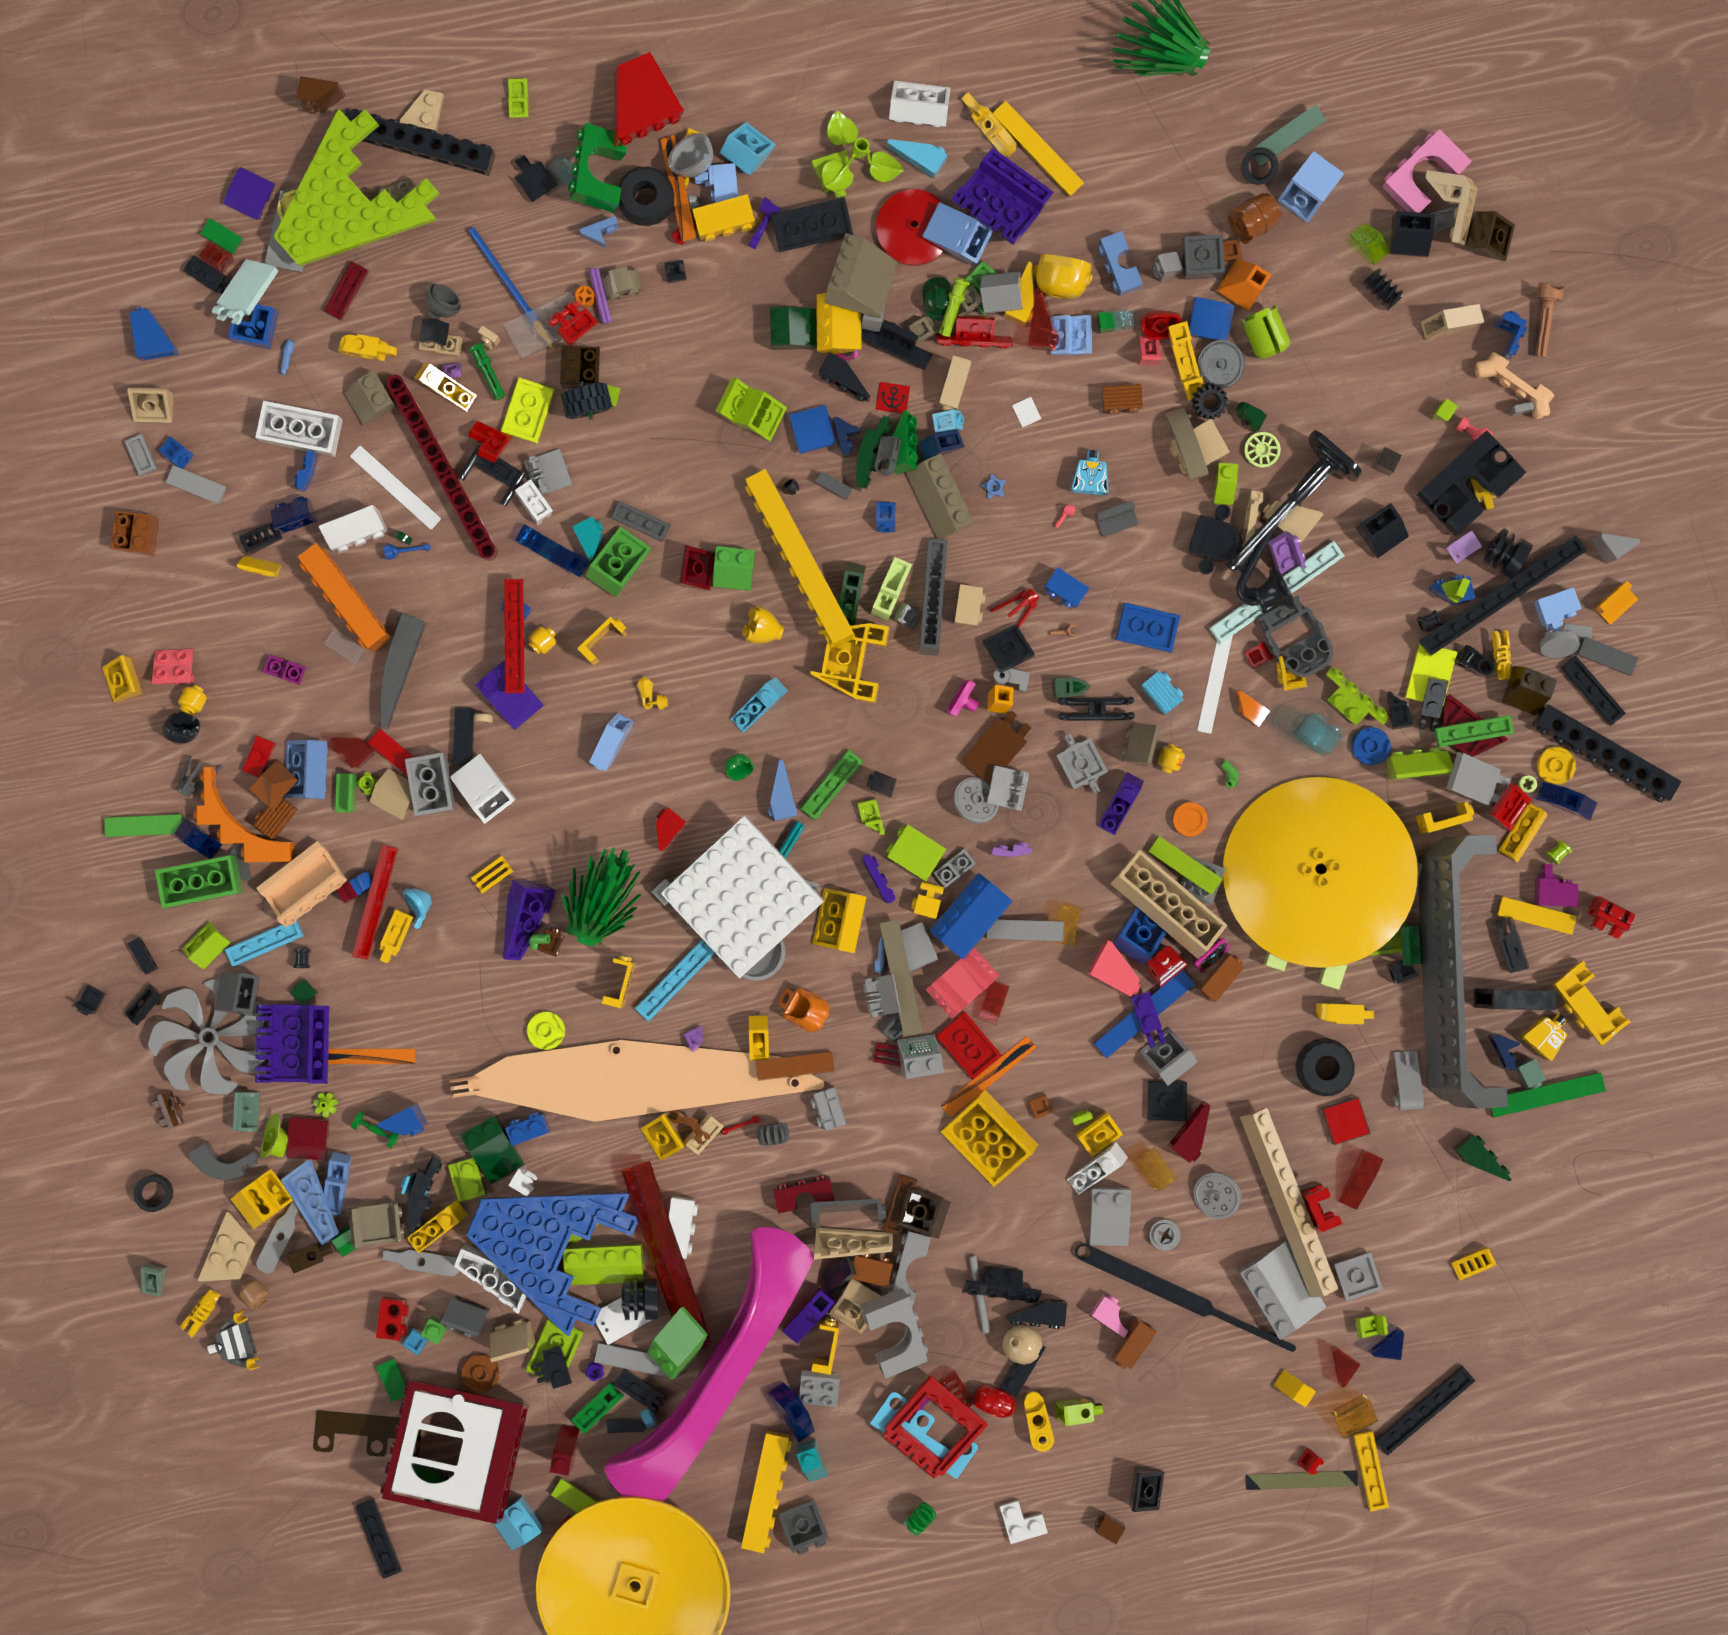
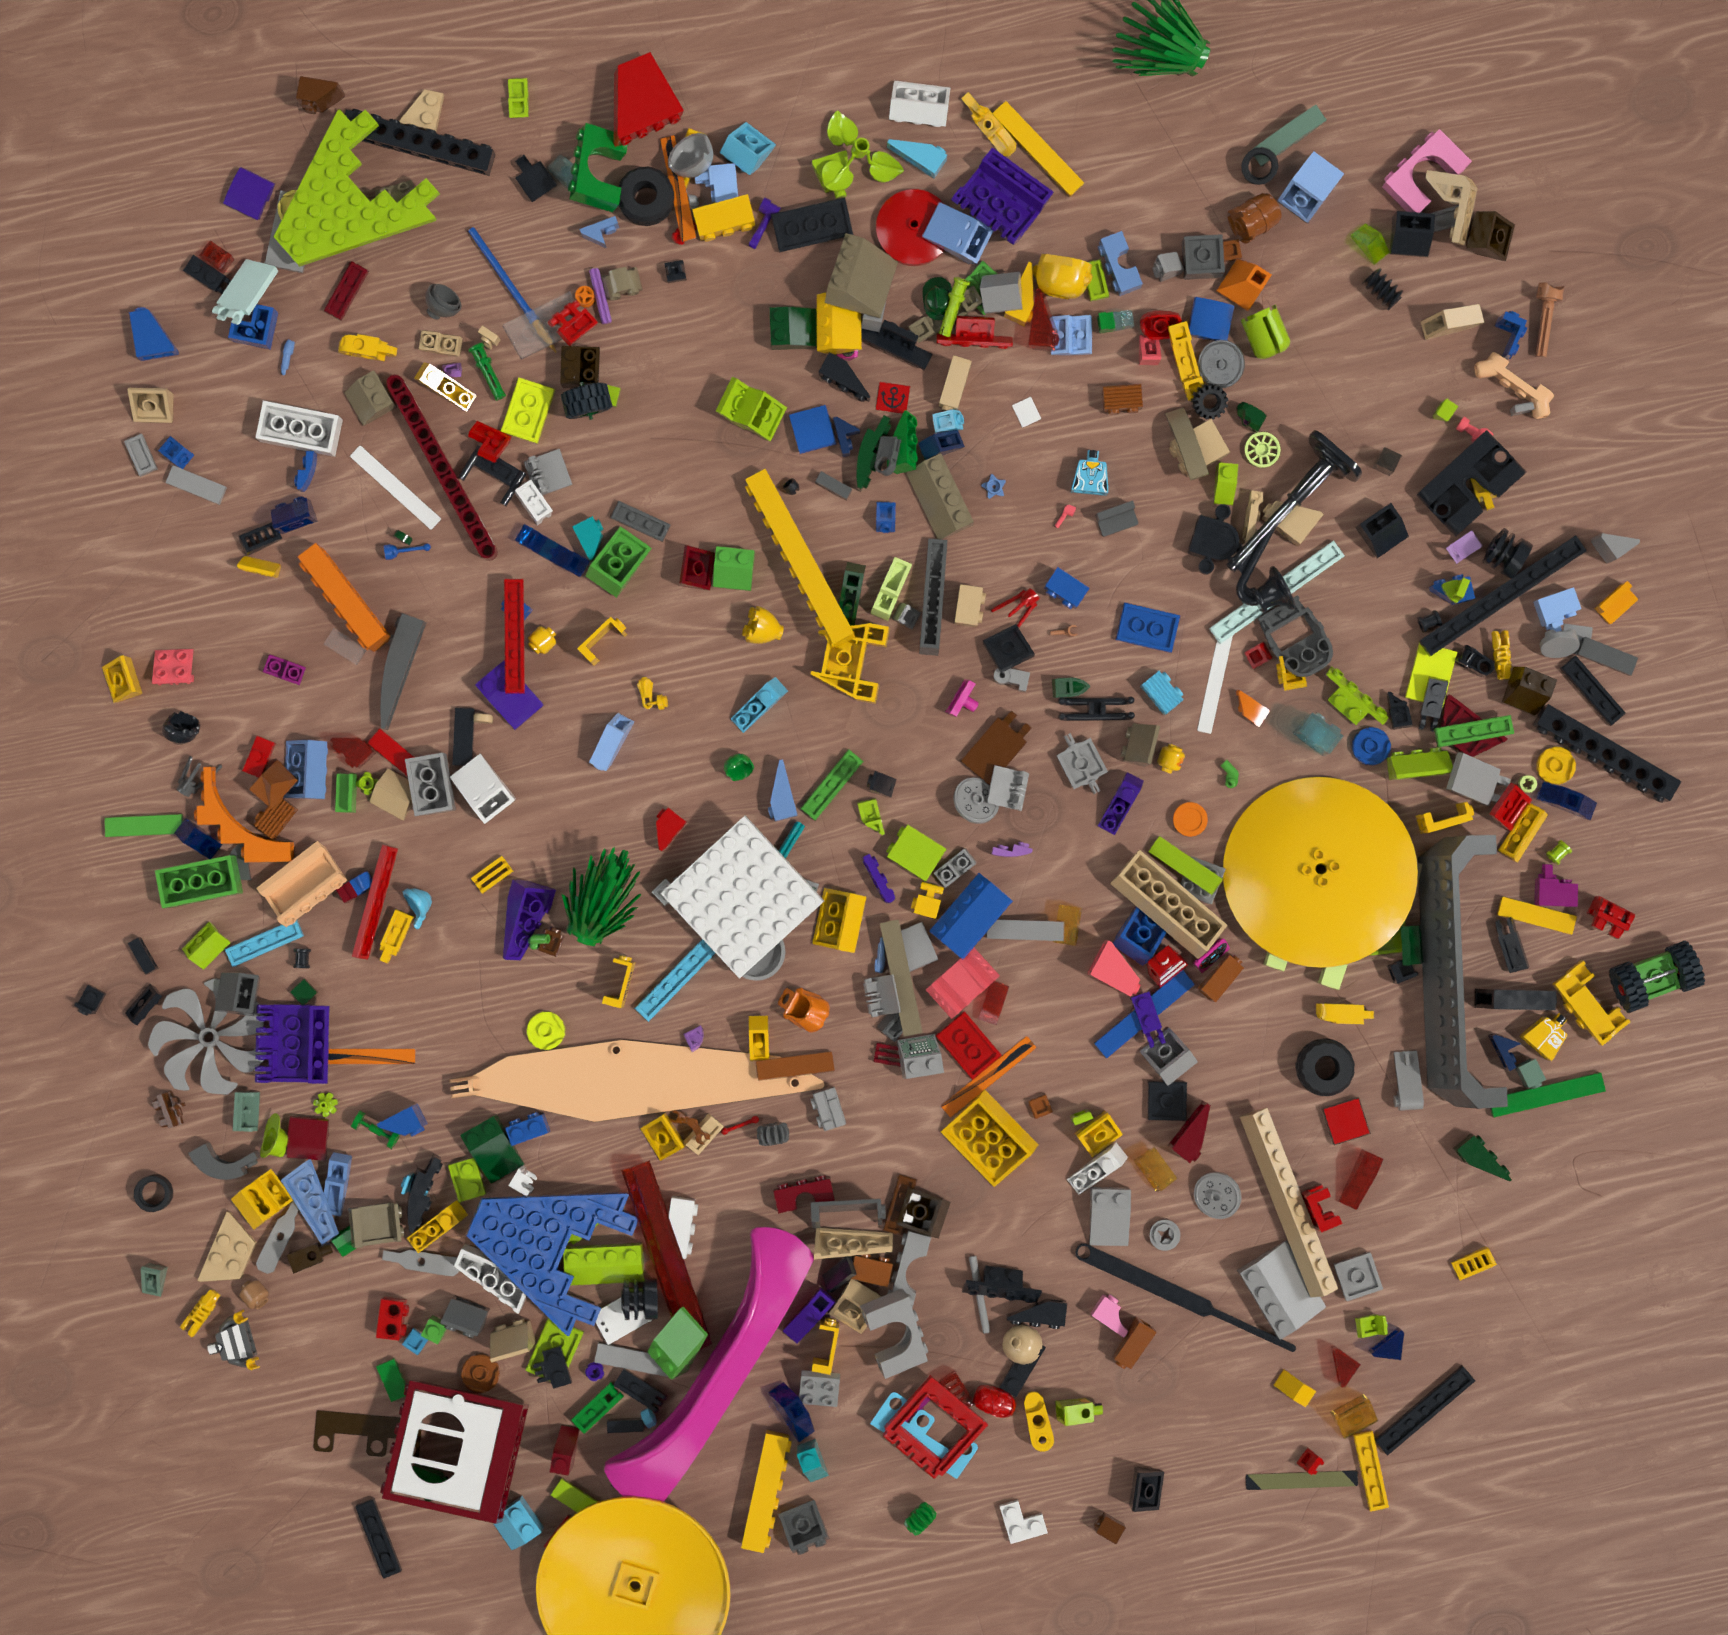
dark orange slope [110,511,159,556] -> none
yellow head [178,685,207,715] -> none
green tile [200,218,244,255] -> none
white slope [319,505,388,554] -> none
black panel [419,318,450,346] -> none
light orange brick [987,685,1013,714] -> none
medium lavender bracket [1268,531,1306,574] -> none
none -> lime tile [1087,259,1109,302]
none -> black plate [1609,940,1705,1013]

